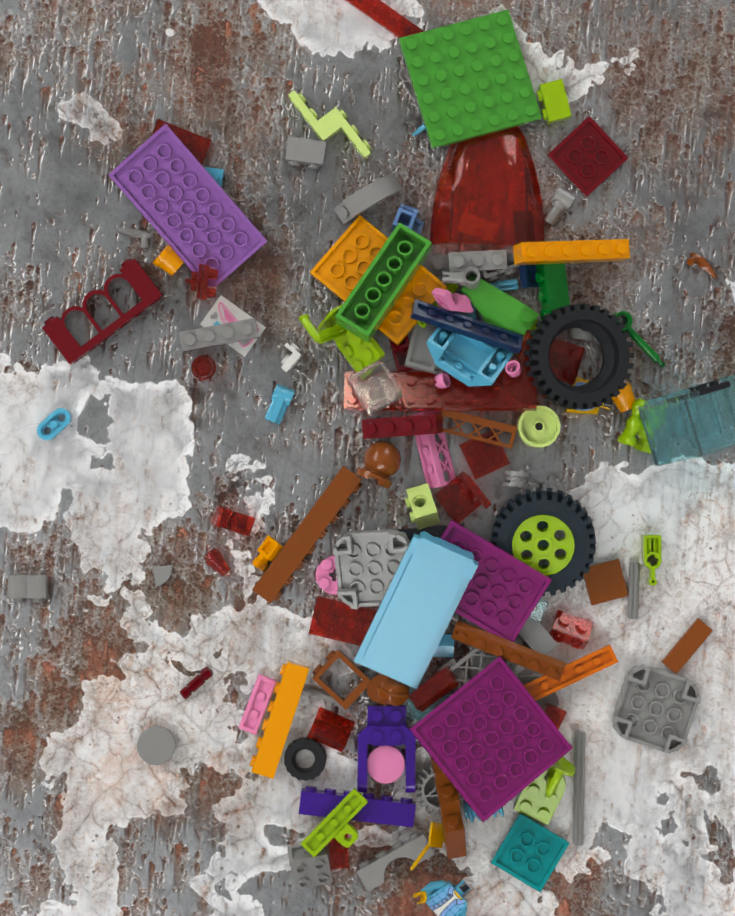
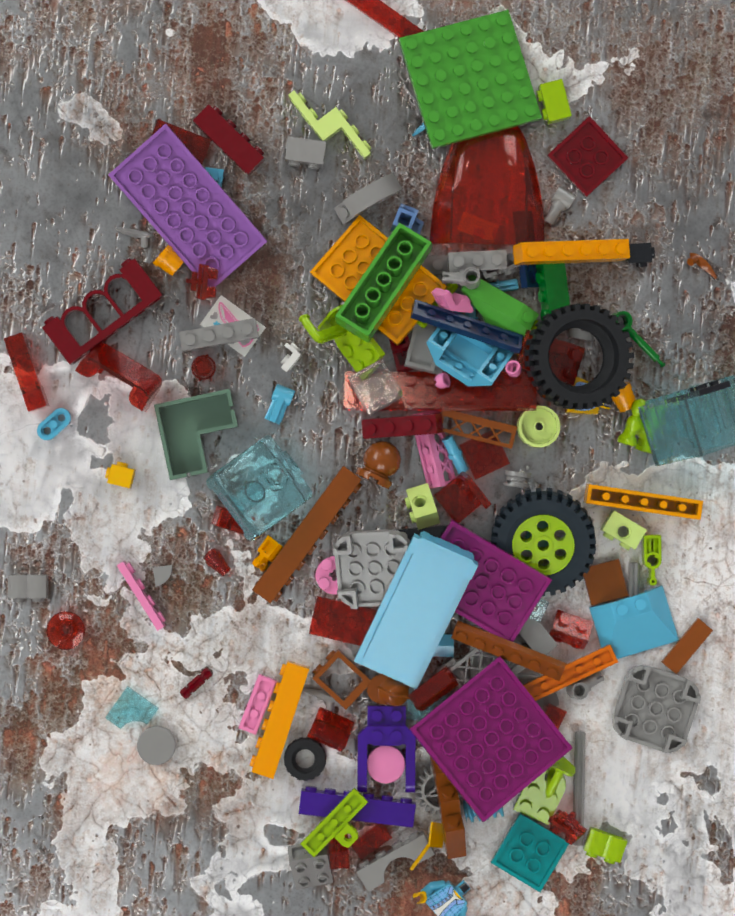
none -> clear red arch [4,332,50,412]
none -> clear red dish [46,611,85,650]
none -> clear red windscreen [75,343,162,412]
none -> yellow brick [105,461,136,488]
none -> clear light blue tile [105,686,159,729]
none -> bright pink plate [117,561,166,631]
none -> sand green piece [154,389,239,480]
none -> dark red brick [193,104,265,176]
none -> clear light blue piece [206,435,313,541]
none -> clear red plate [351,823,392,860]
none -> medium azure pin [441,435,469,474]
none -> clear red hips [548,809,587,845]
none -> light grey pin [566,671,604,700]
none -> light orange brick [583,484,703,520]
none -> lime brick [583,827,628,864]
none -> medium azure slope [589,586,679,659]
none -> yellowish green brick [600,510,647,551]
none -> black brick [626,243,655,268]

